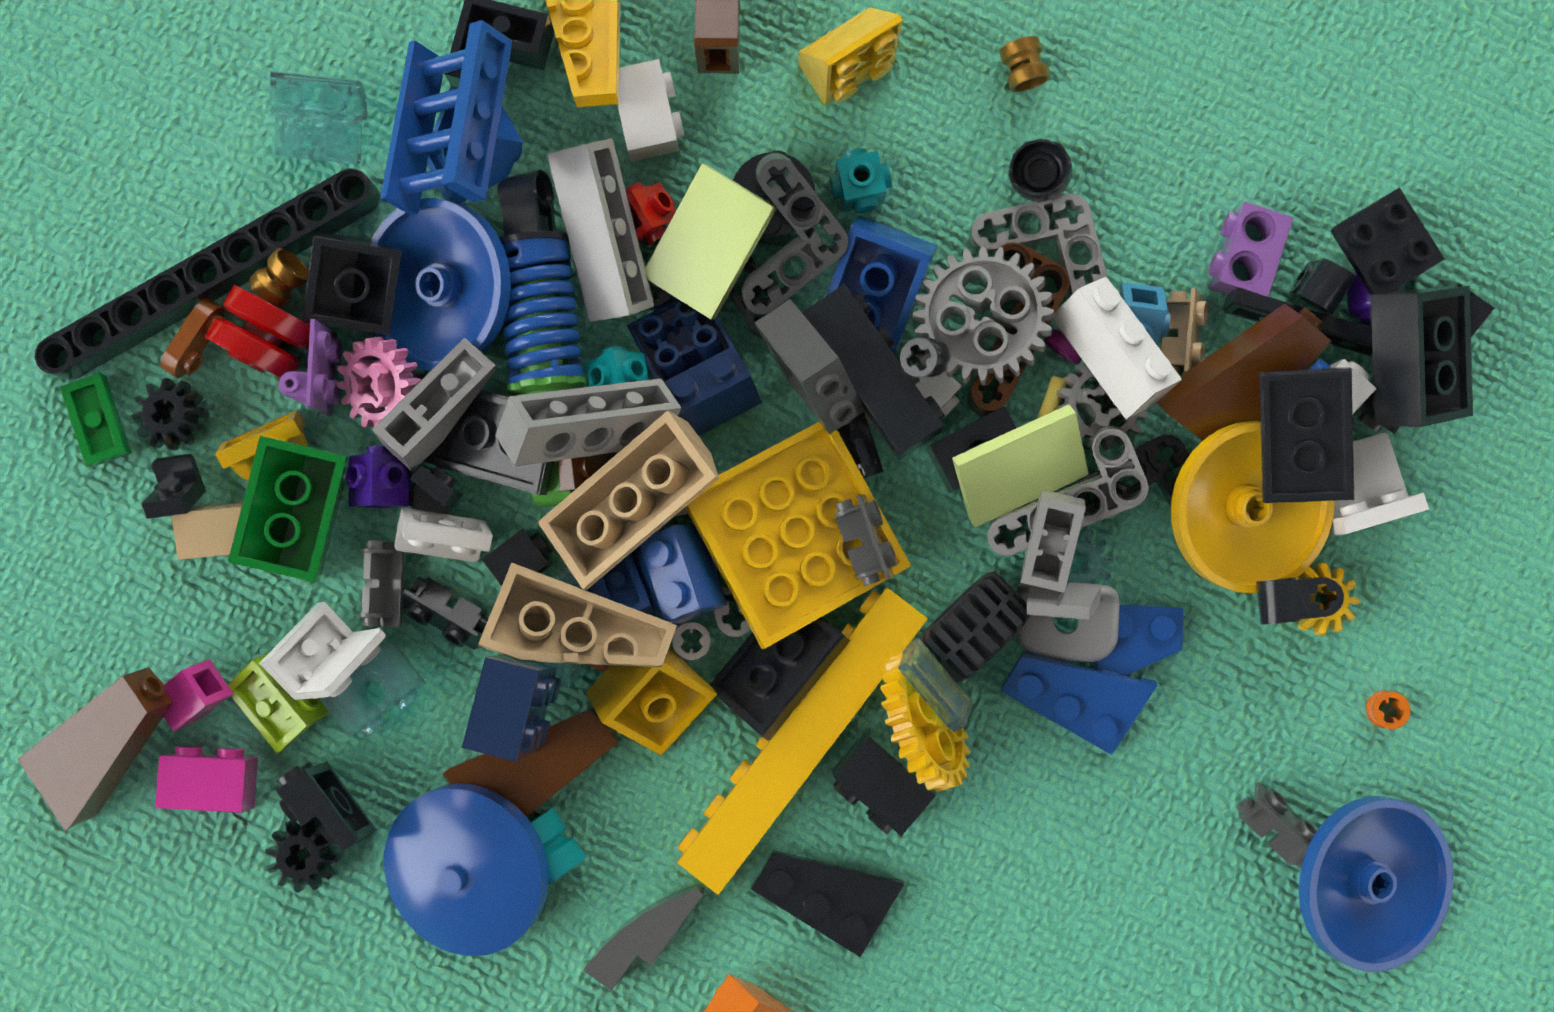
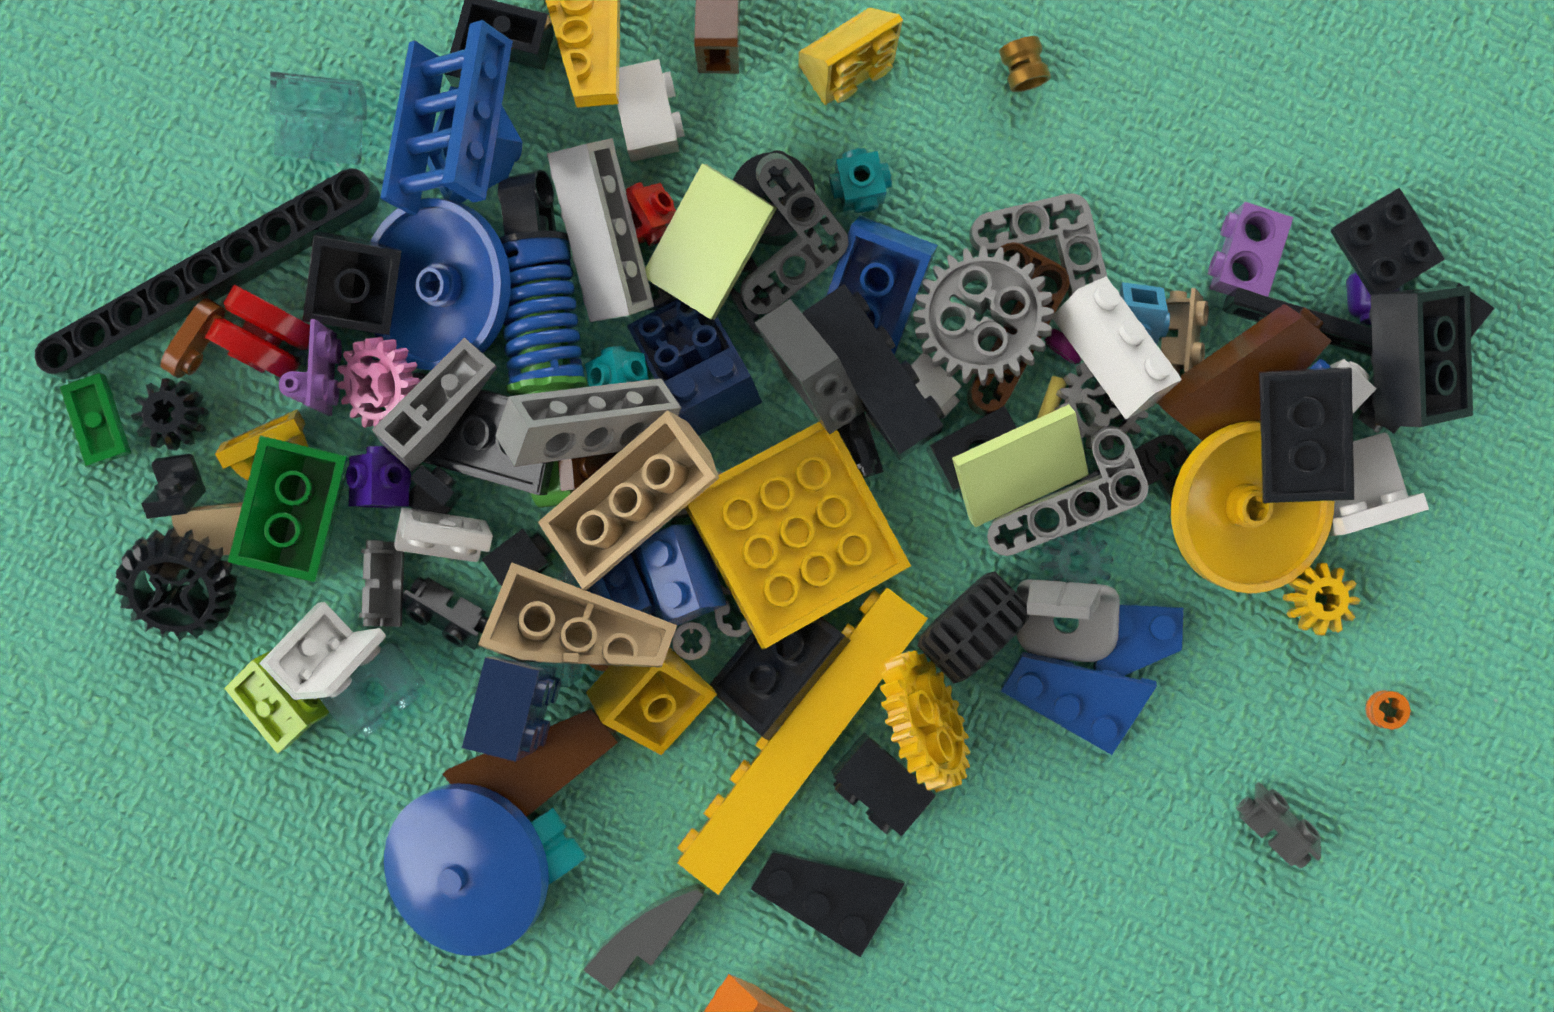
slope [18,667,173,830] -> none
dark pink brick [155,745,258,813] -> none
dark pink brick [164,659,233,732] -> none
pearl gold wheel [249,248,309,308] -> none
black gear [265,820,342,892] -> none
black plate [276,762,377,851] -> none
dark grey hinge [834,495,898,586] -> none
clear light blue tile [898,638,973,732] -> none
black bush [900,338,951,378] -> none
black hair [1008,138,1073,203] -> none
light grey brick [1021,489,1086,593] -> none
black piece [1256,577,1344,625] -> none
black piece [1290,258,1356,315] -> none
blue dish [1299,796,1453,972] -> none
none -> black gear [115,527,237,641]

